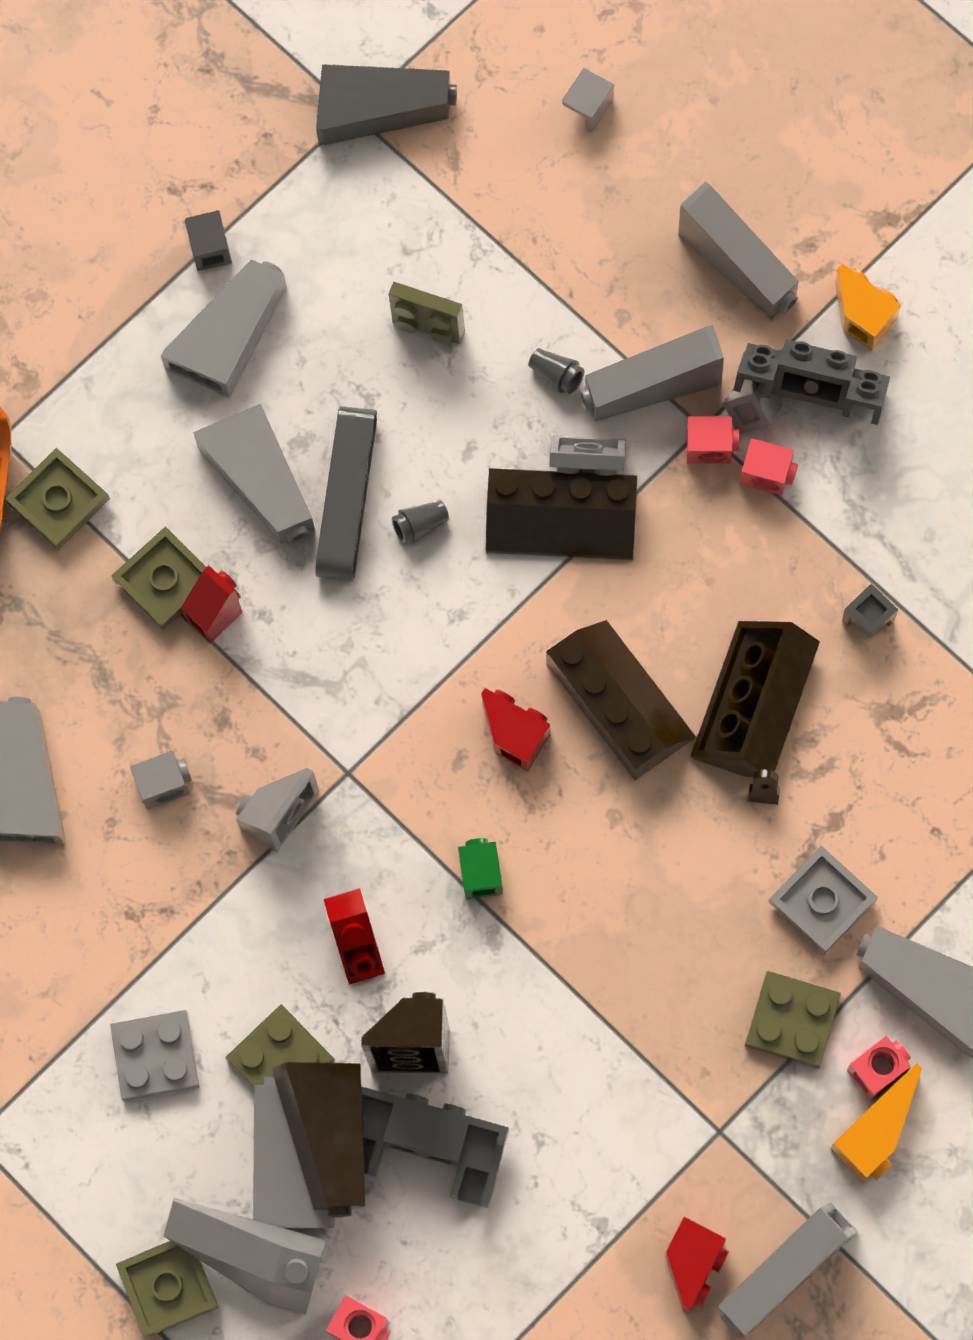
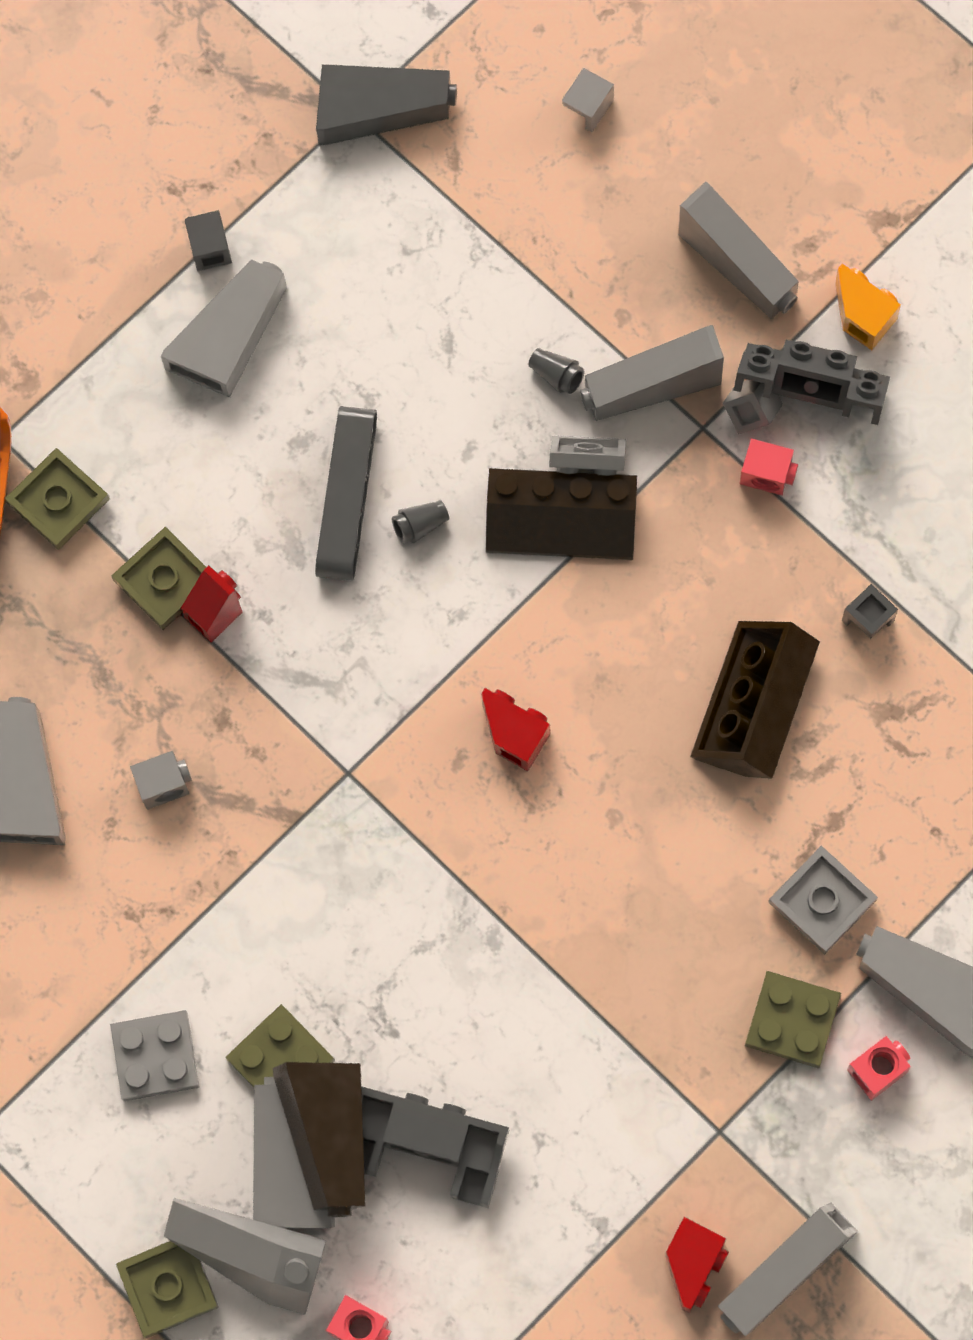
light grey slope [193,404,315,544] -> none
light grey slope [236,768,319,852] -> none
red slope [323,888,386,985] -> none
dark brown slope [361,992,450,1074] -> none
olive plate [388,281,465,345] -> none
green brick [458,838,503,900] -> none
dark brown slope [546,620,696,780] -> none
coral brick [687,416,739,464] -> none
dark brown piece [748,769,780,805] -> none
light orange slope [831,1063,922,1183] -> none

